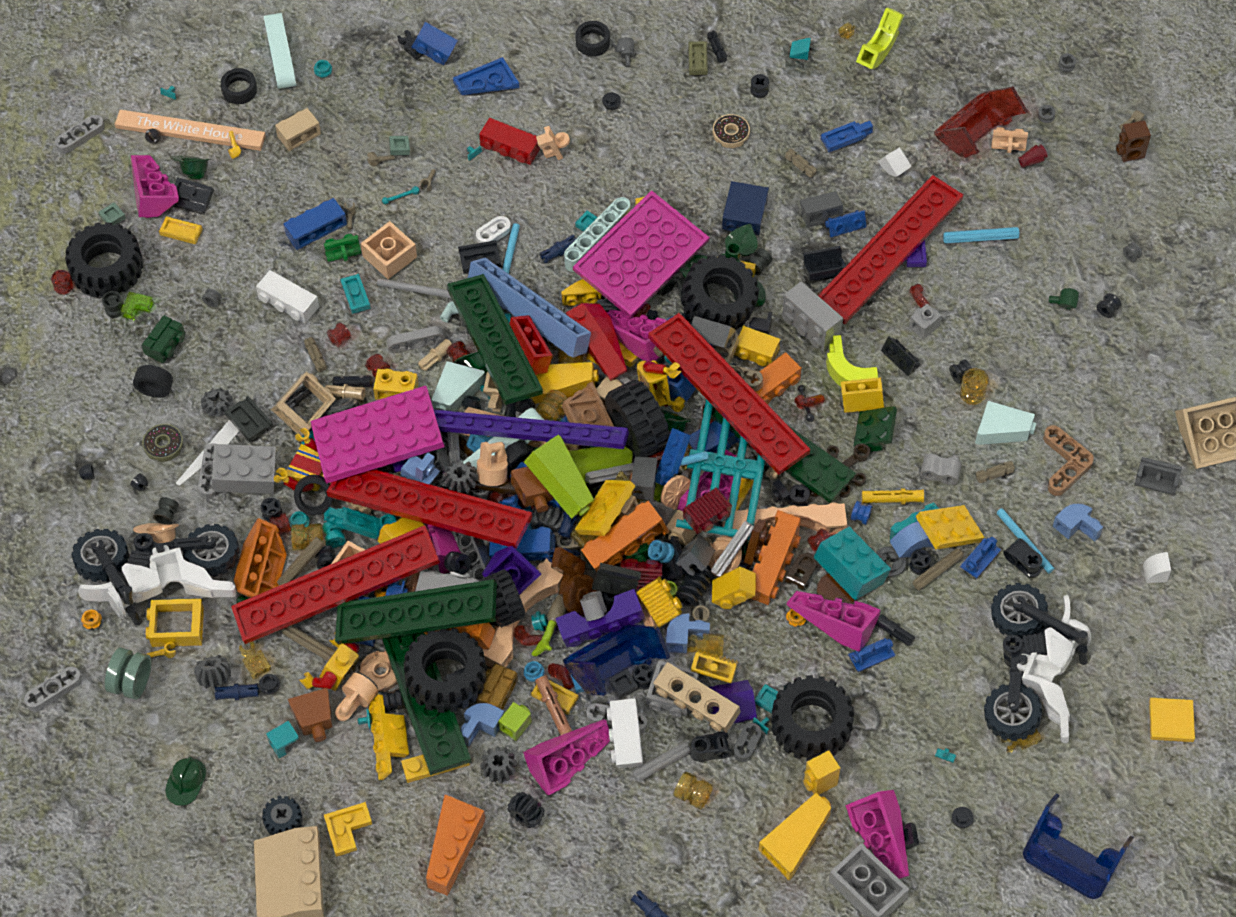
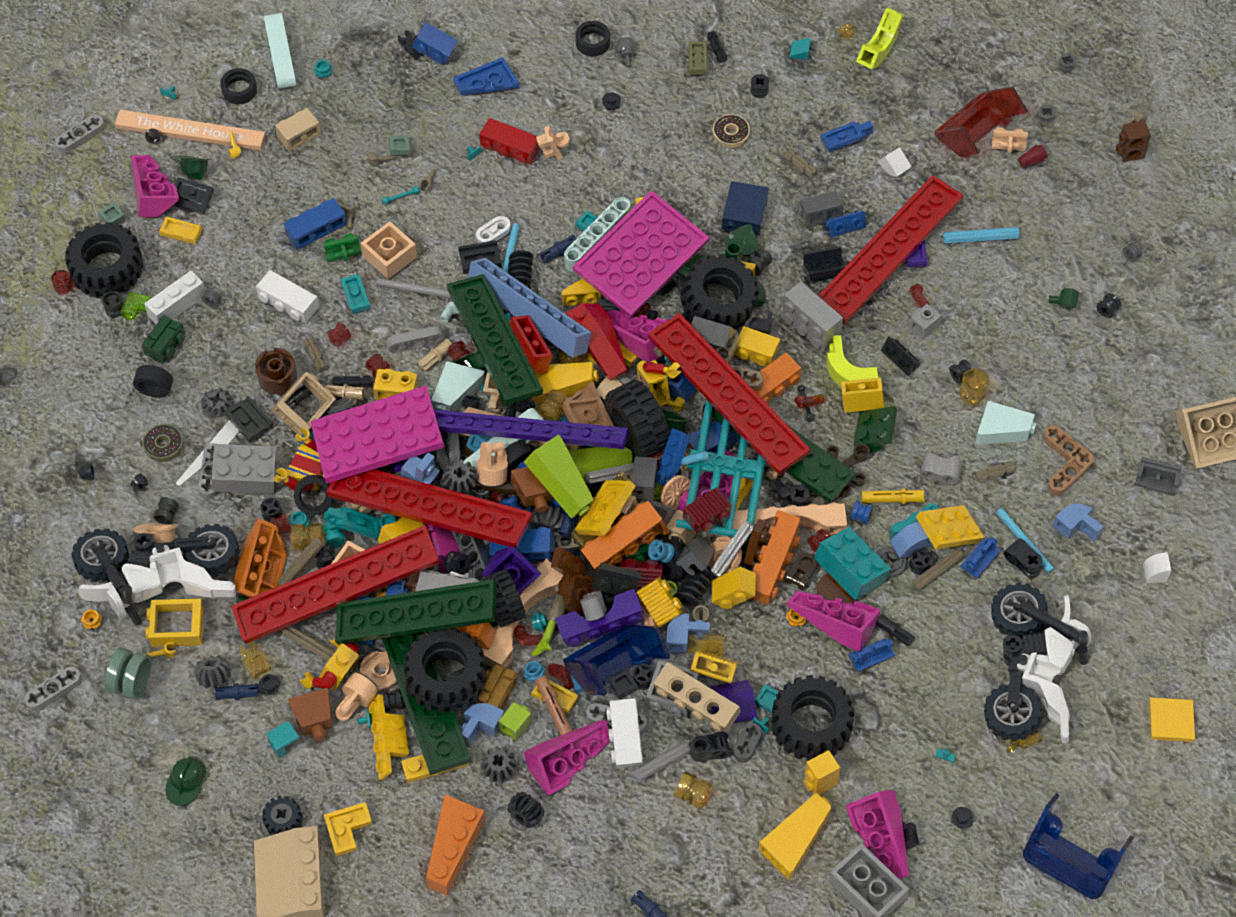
none -> white brick [144,271,205,324]
none -> reddish brown brick [255,348,298,396]
none -> black piece [508,250,533,289]

